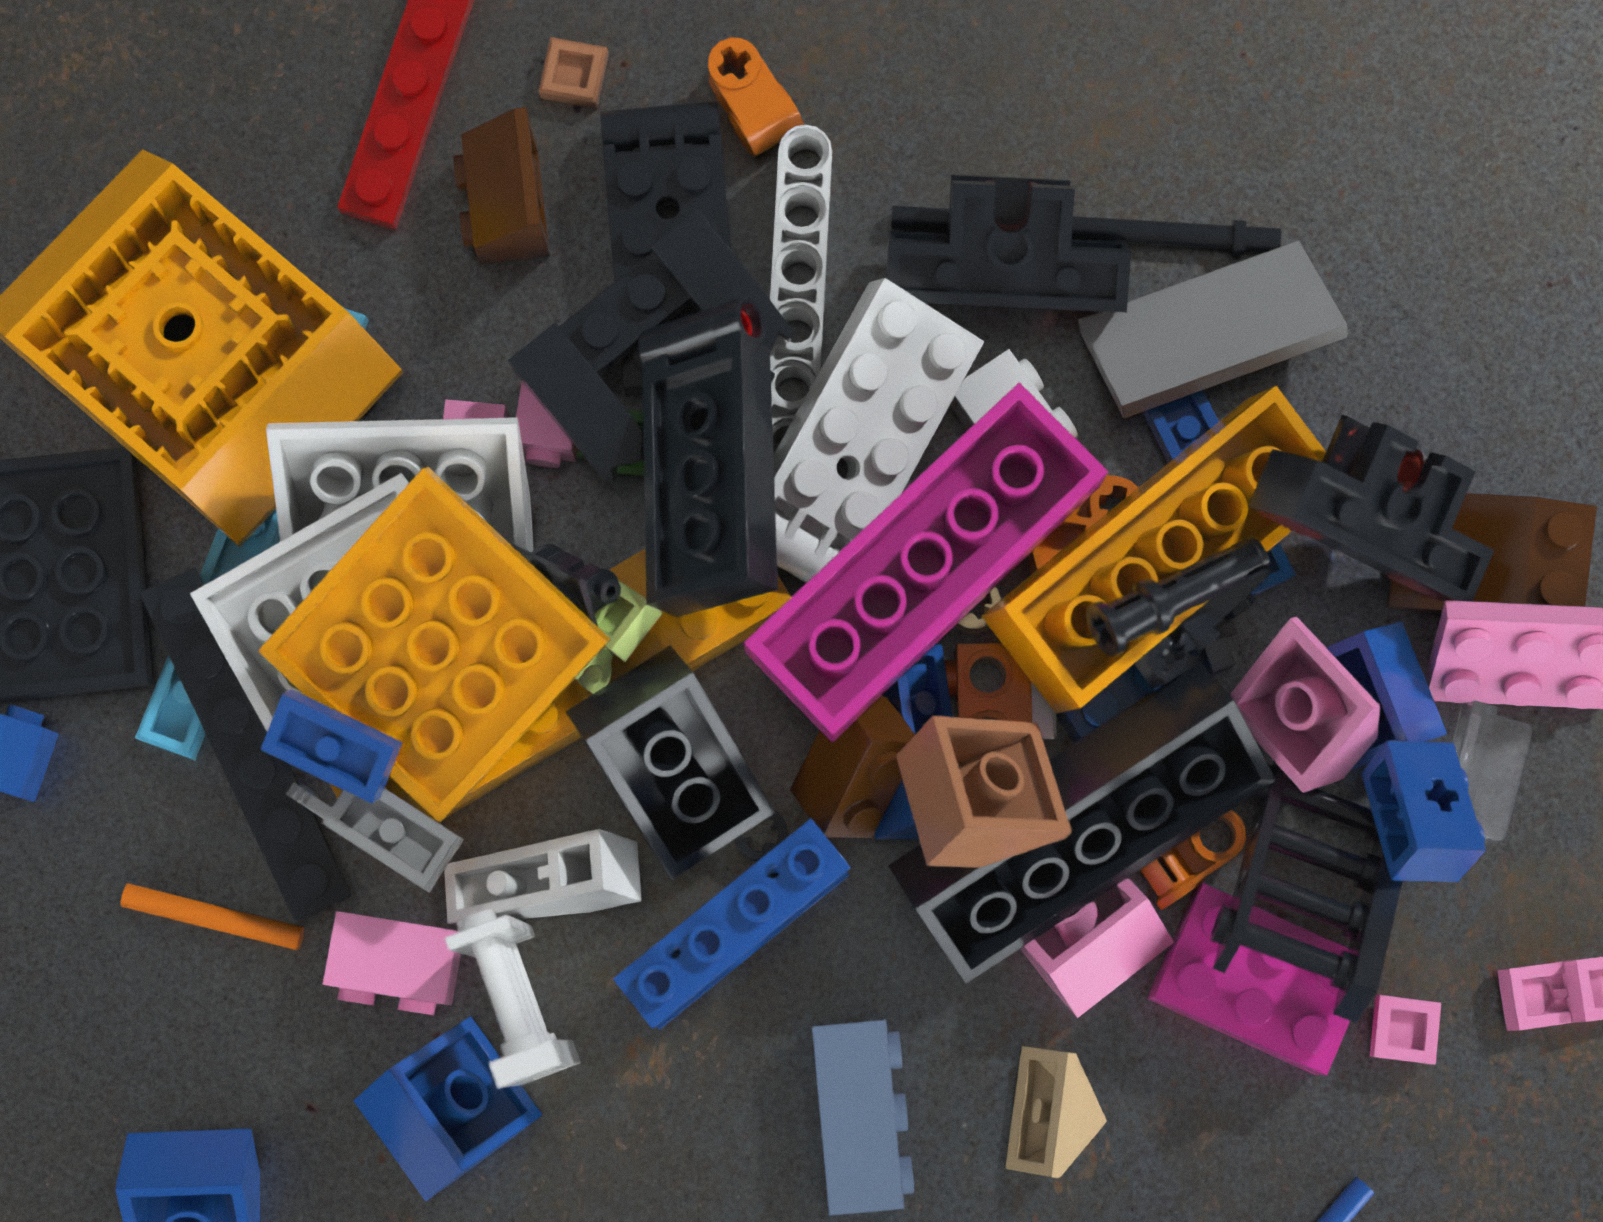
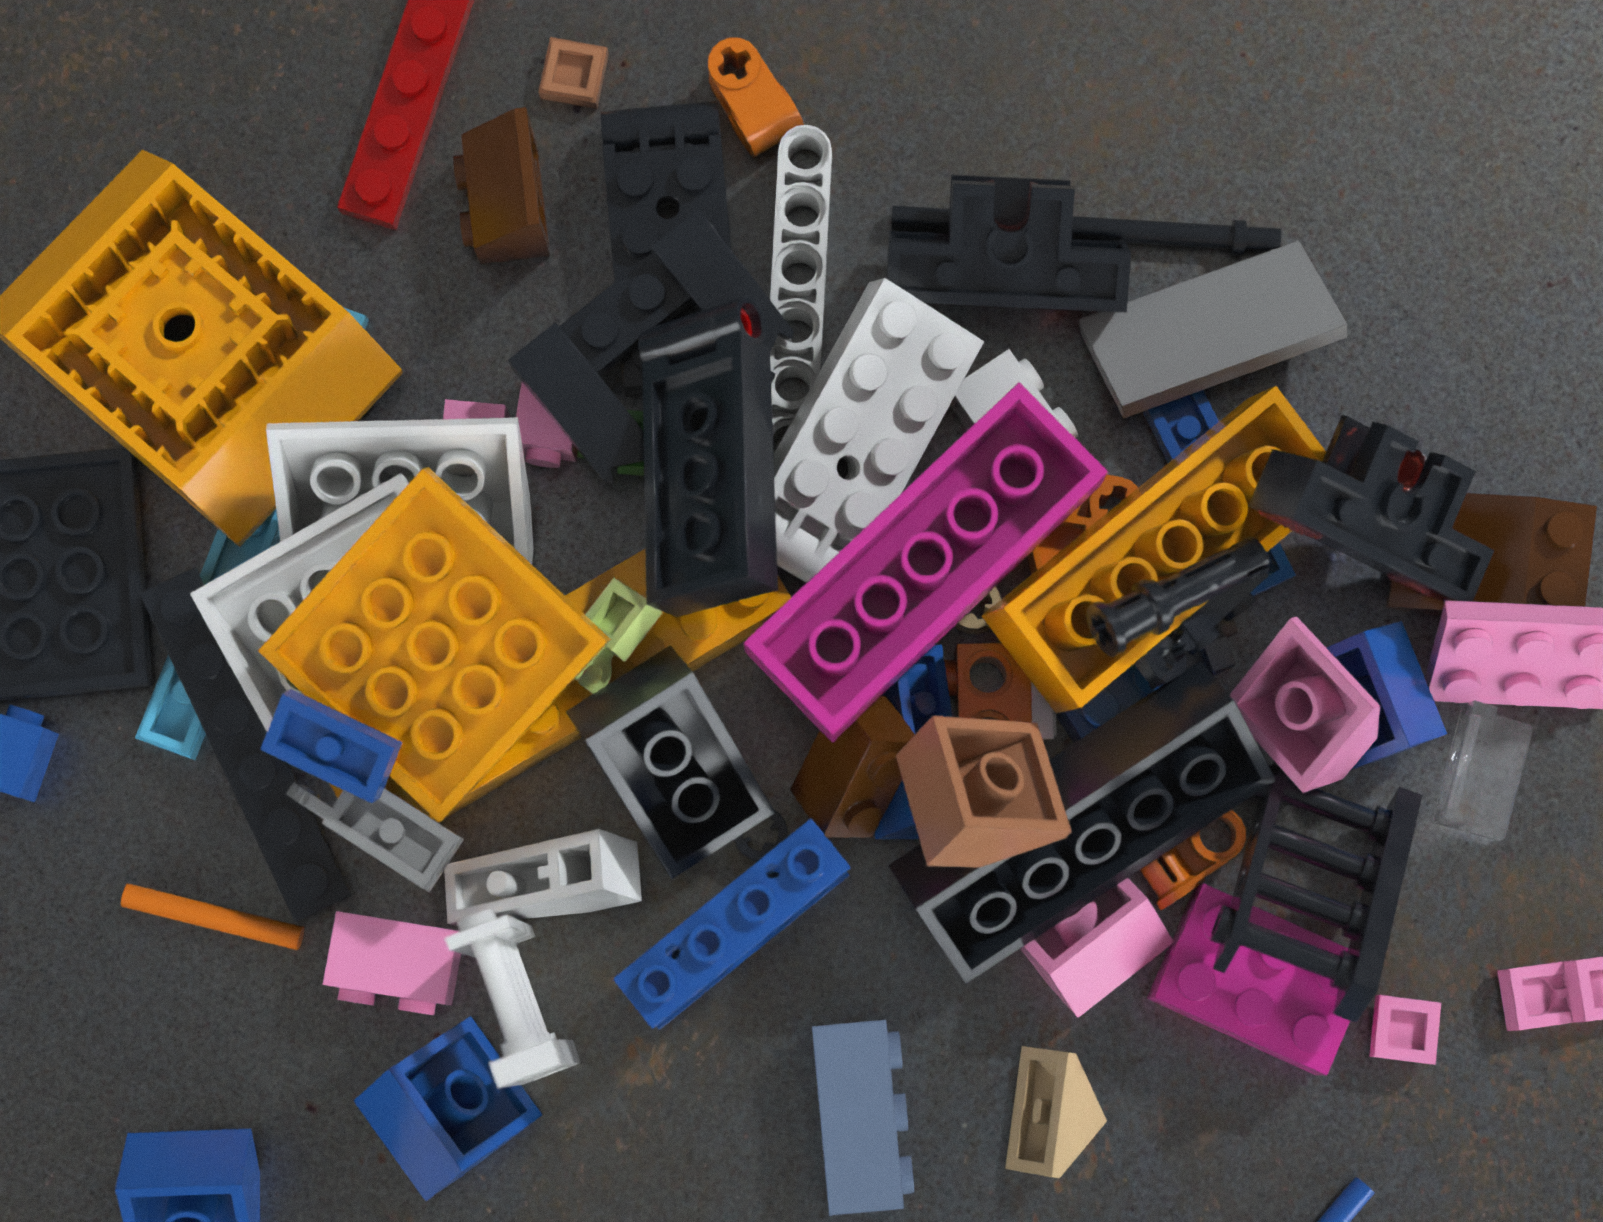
black hinge [511,544,621,627] -> none
blue brick [1361,741,1486,882] -> none

